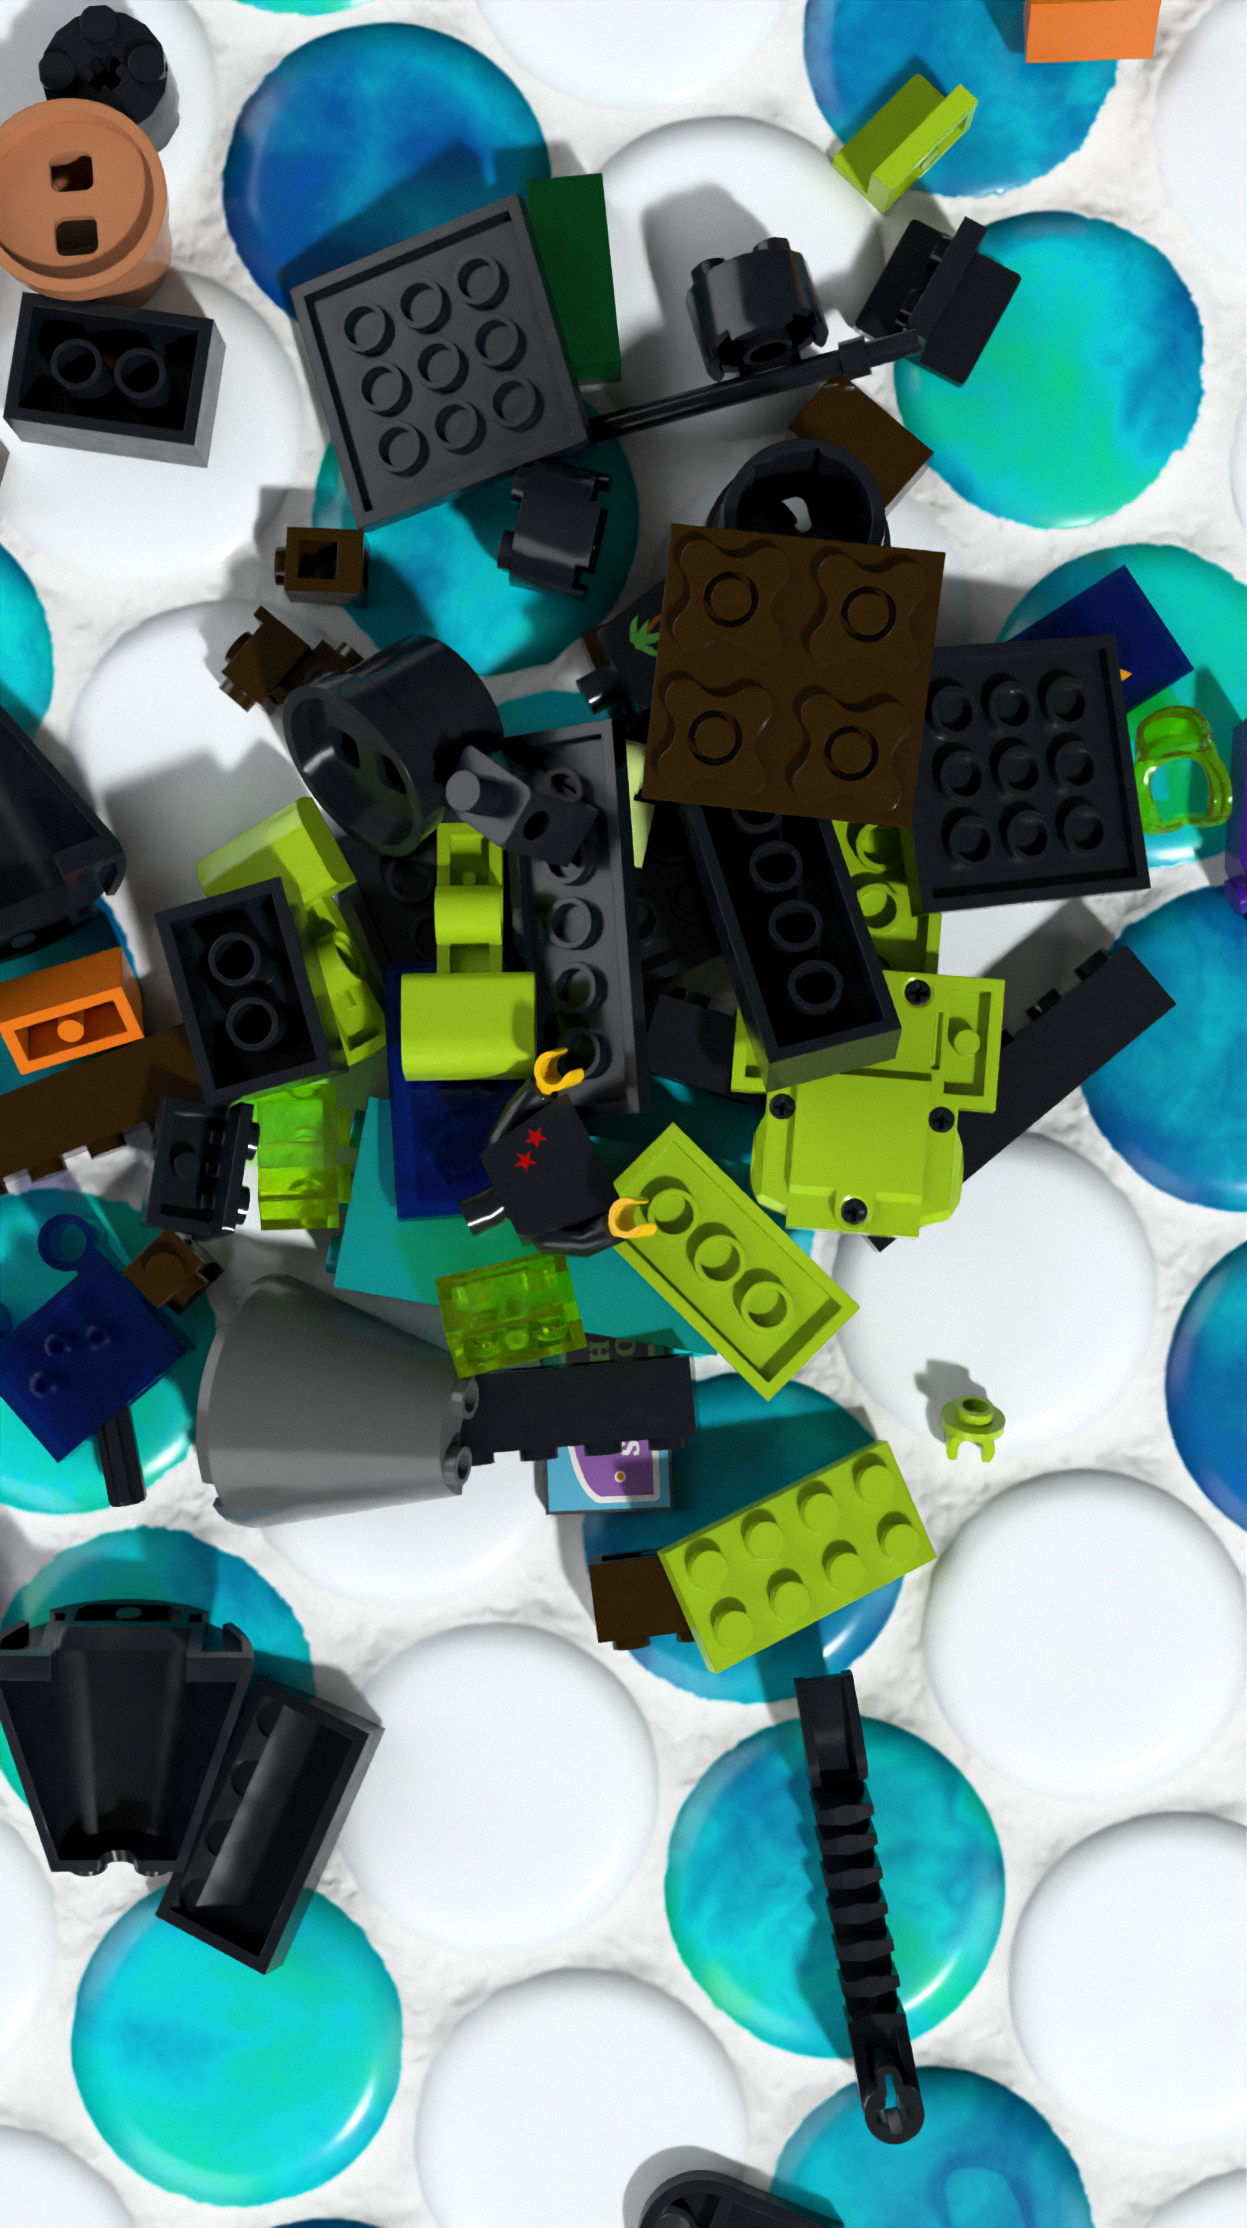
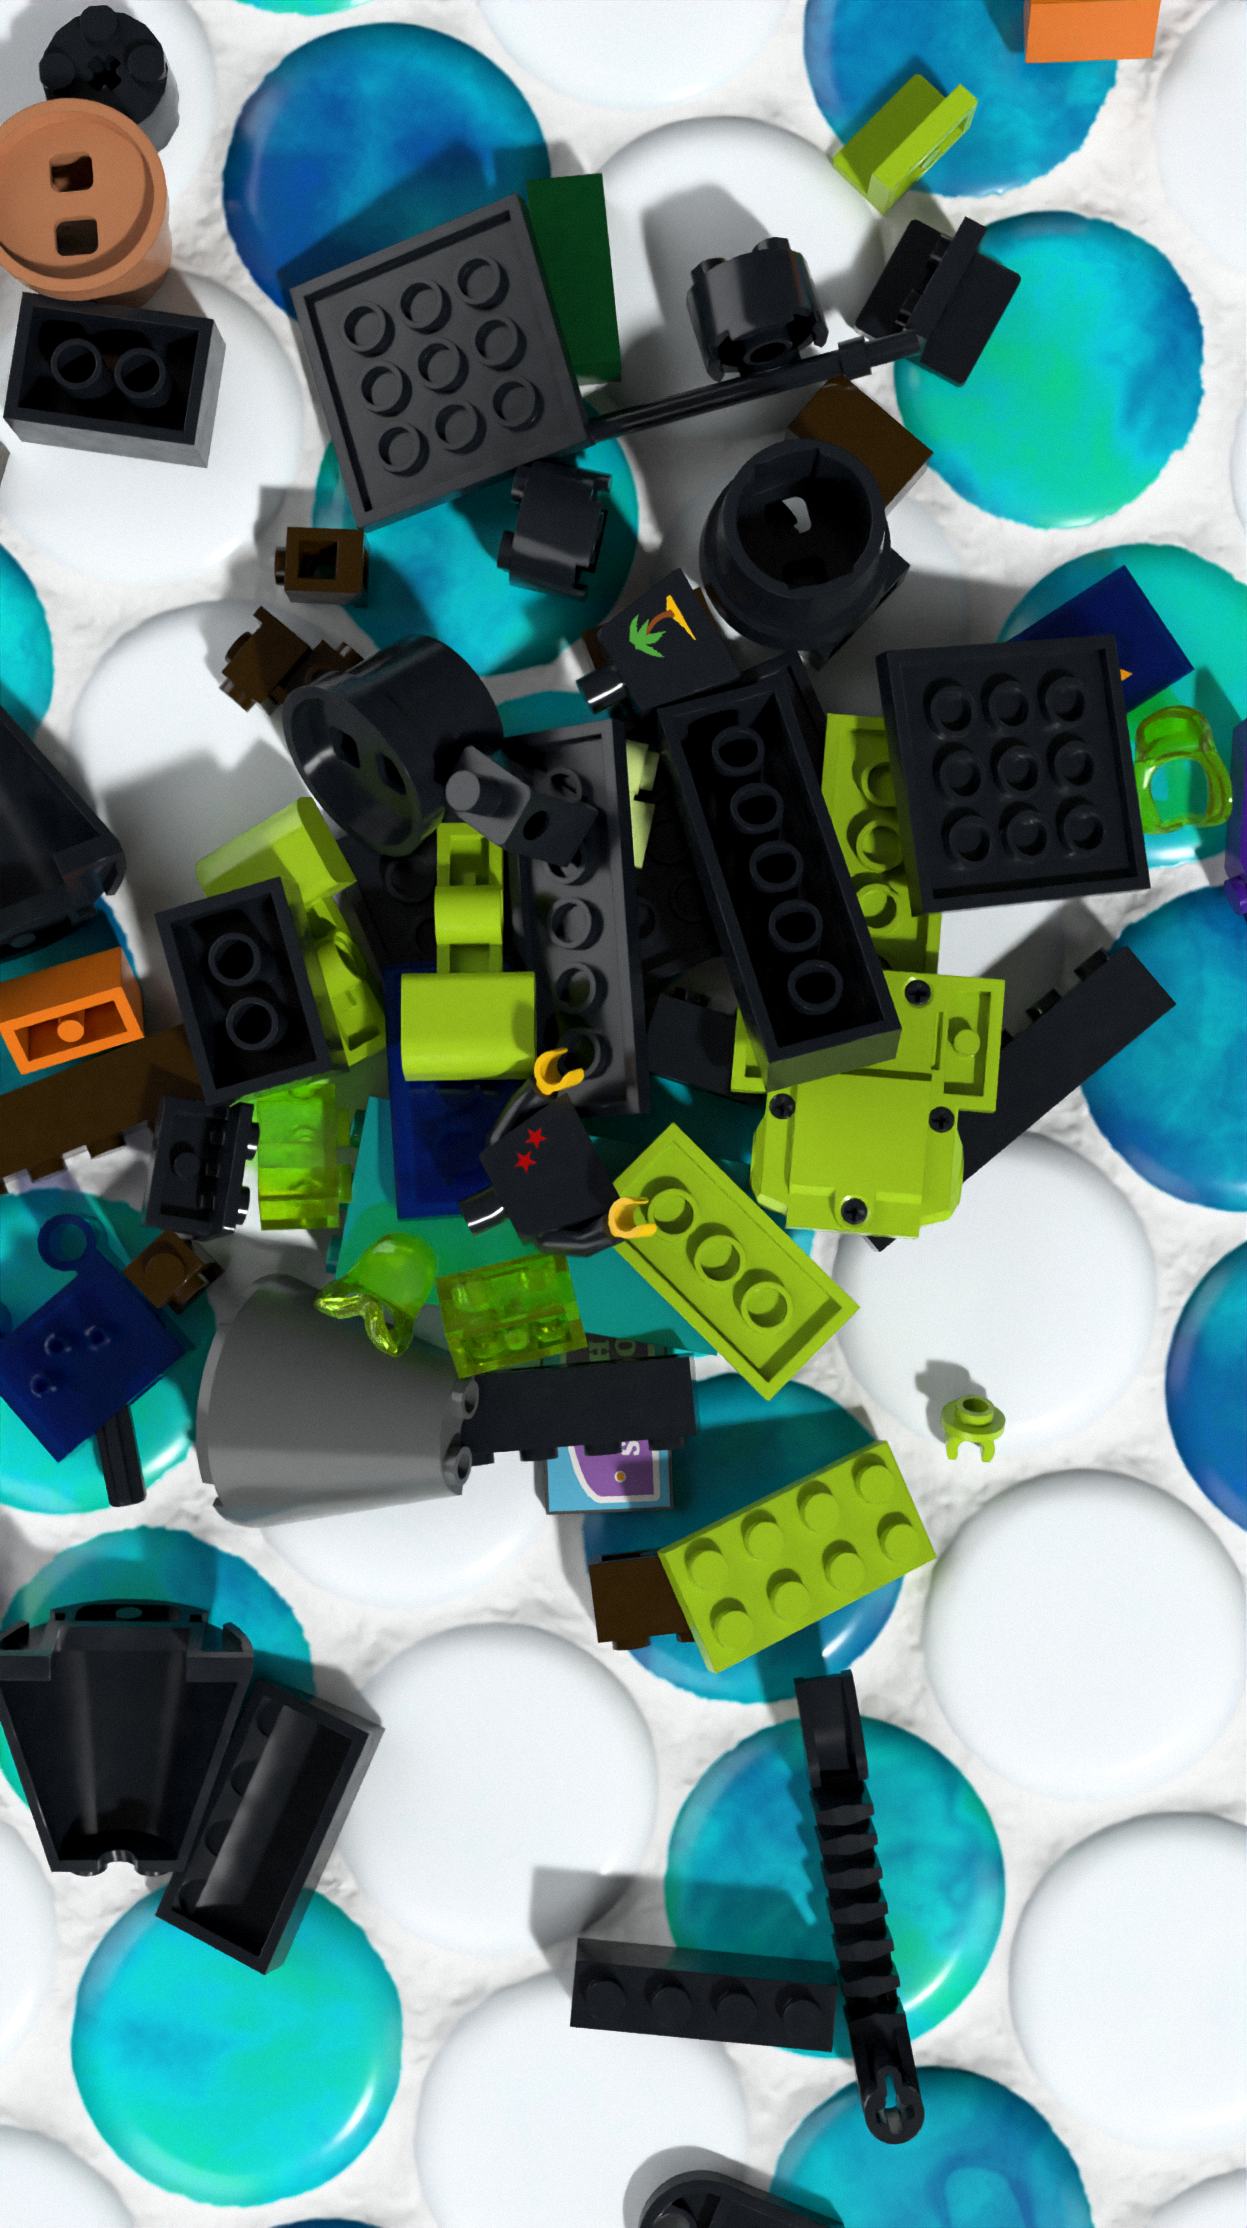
dark brown piece [641,523,946,829] -> none
none -> clear neon green piece [313,1232,438,1357]
none -> black brick [570,1938,838,2052]

